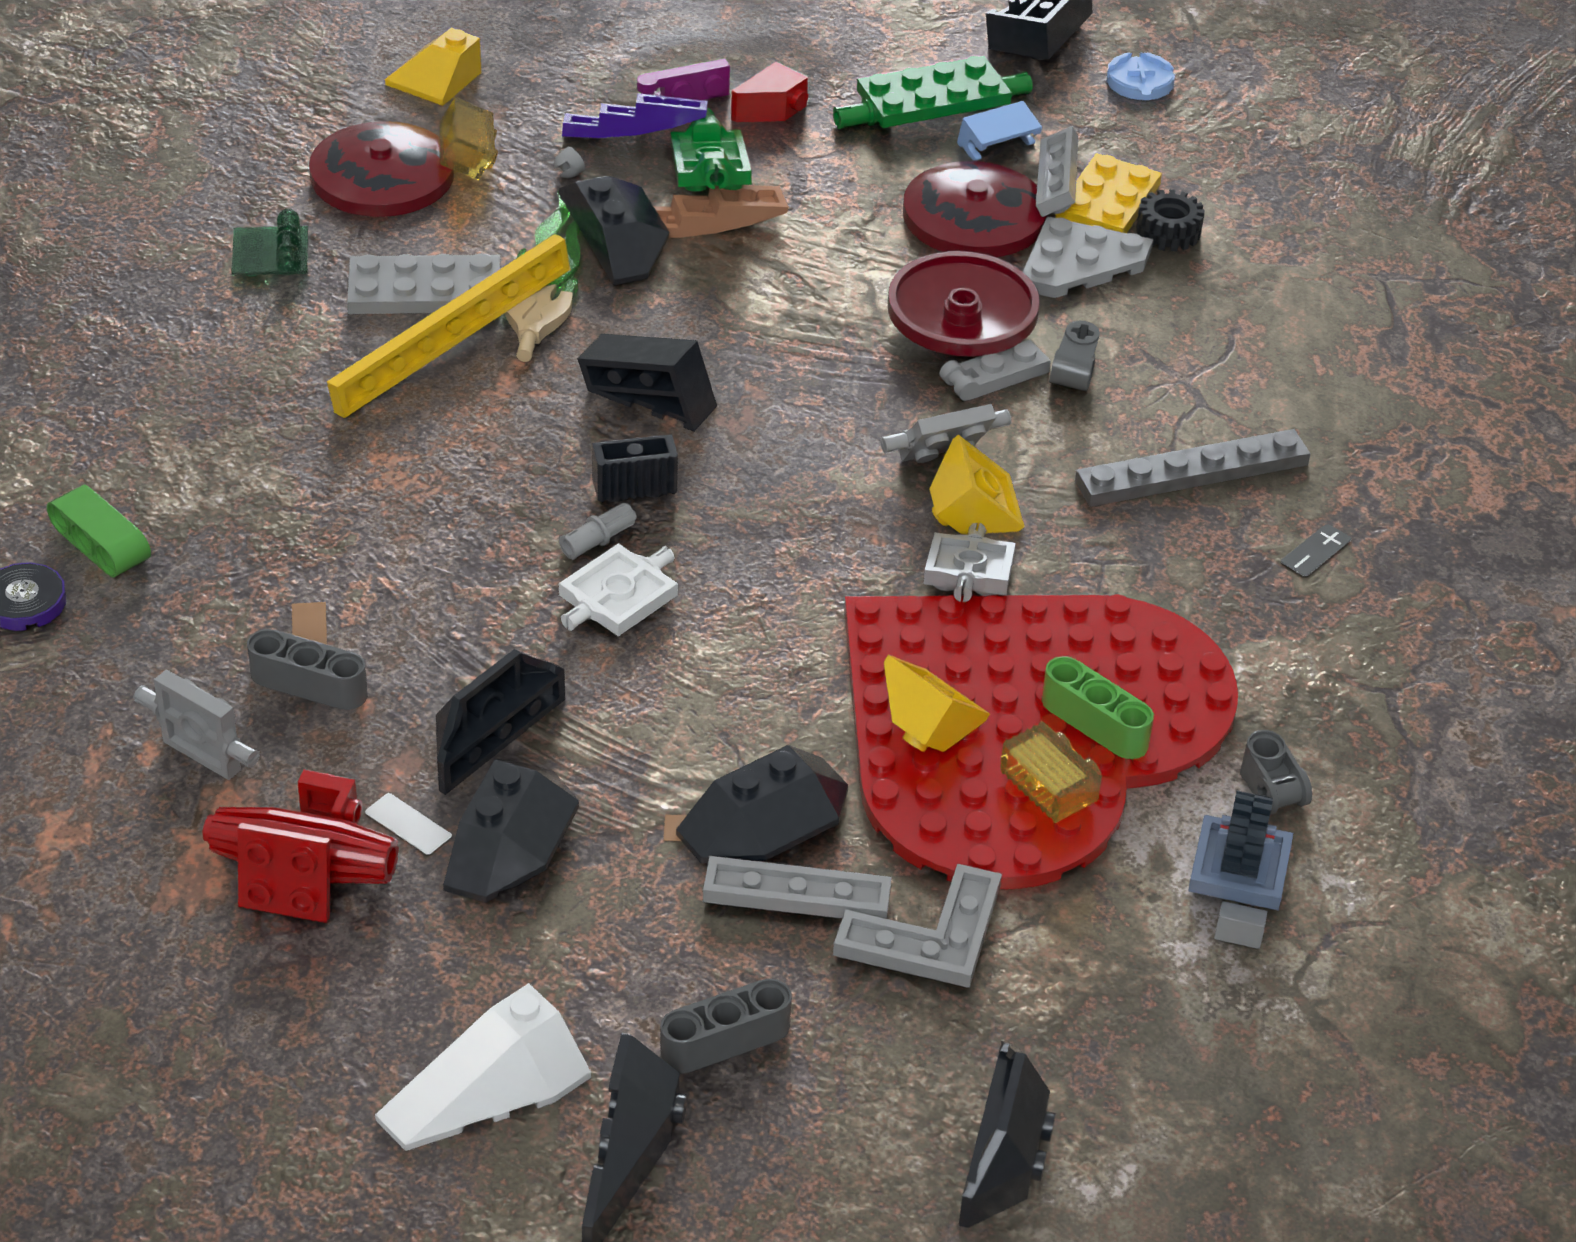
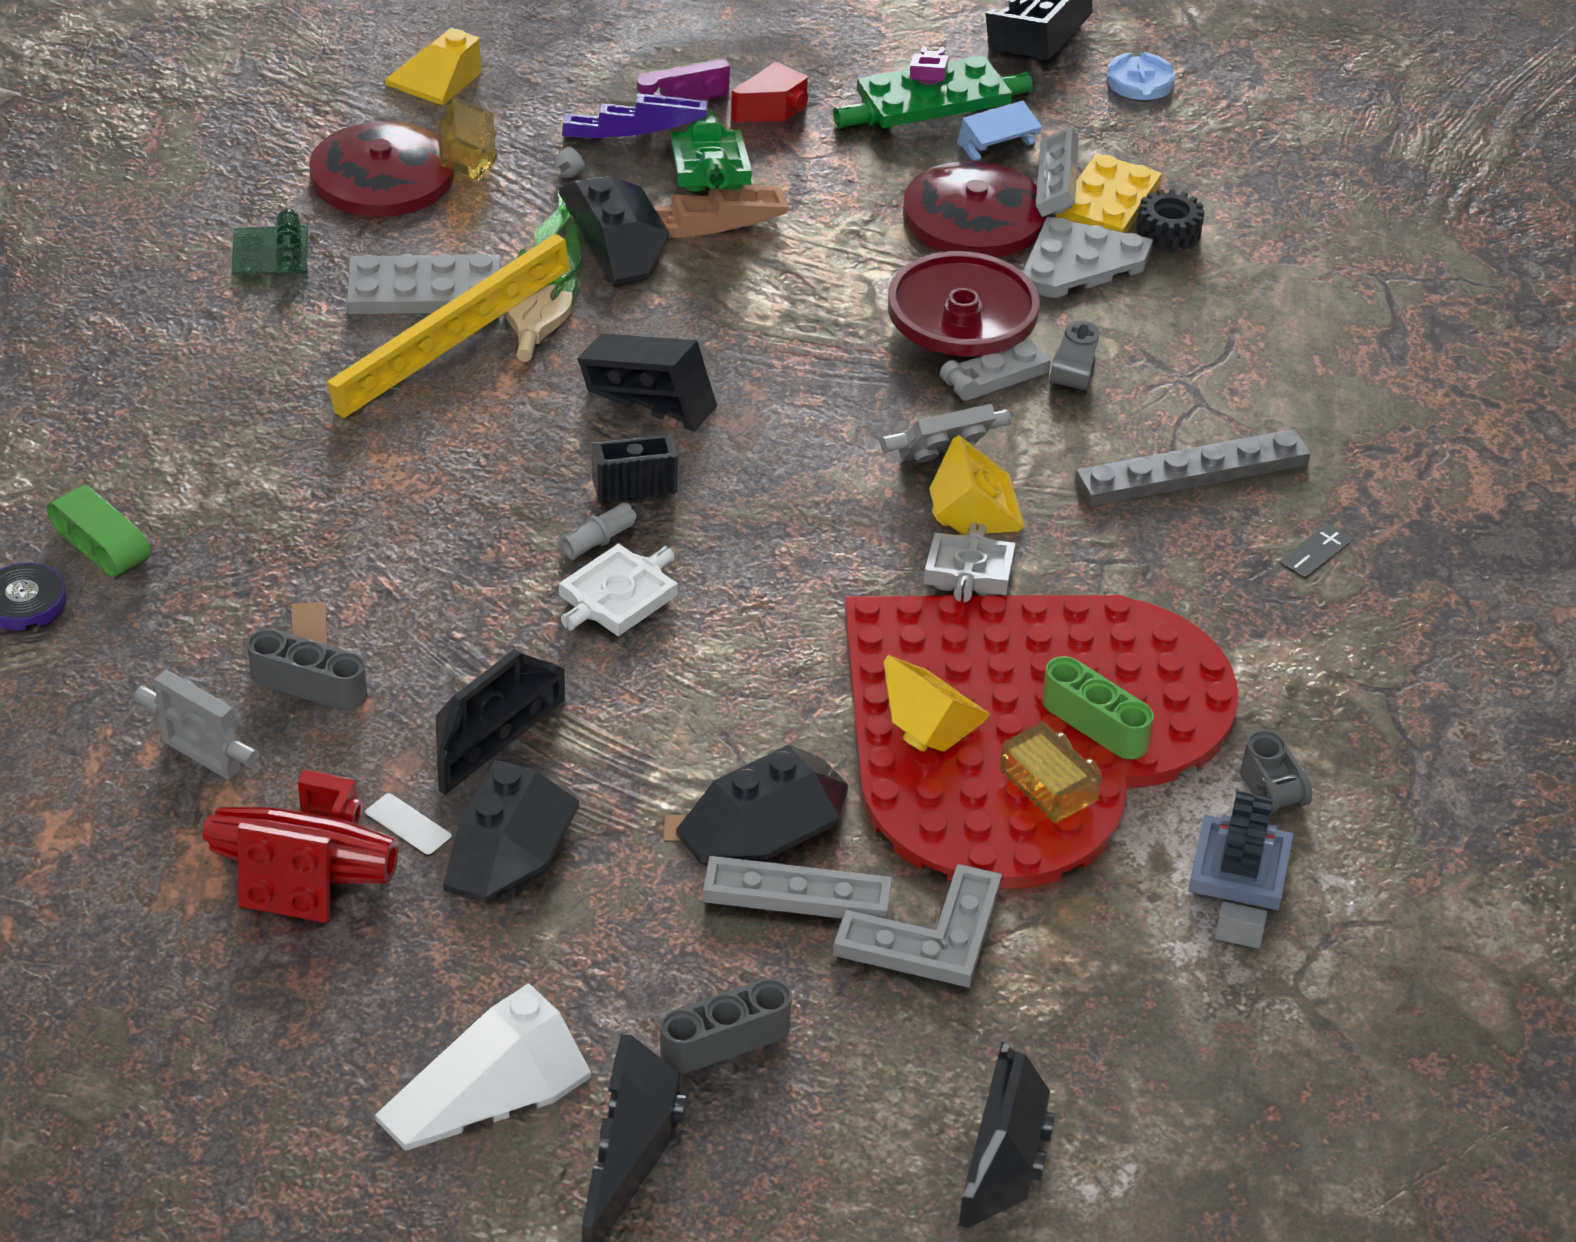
none -> magenta plate [910,47,948,84]

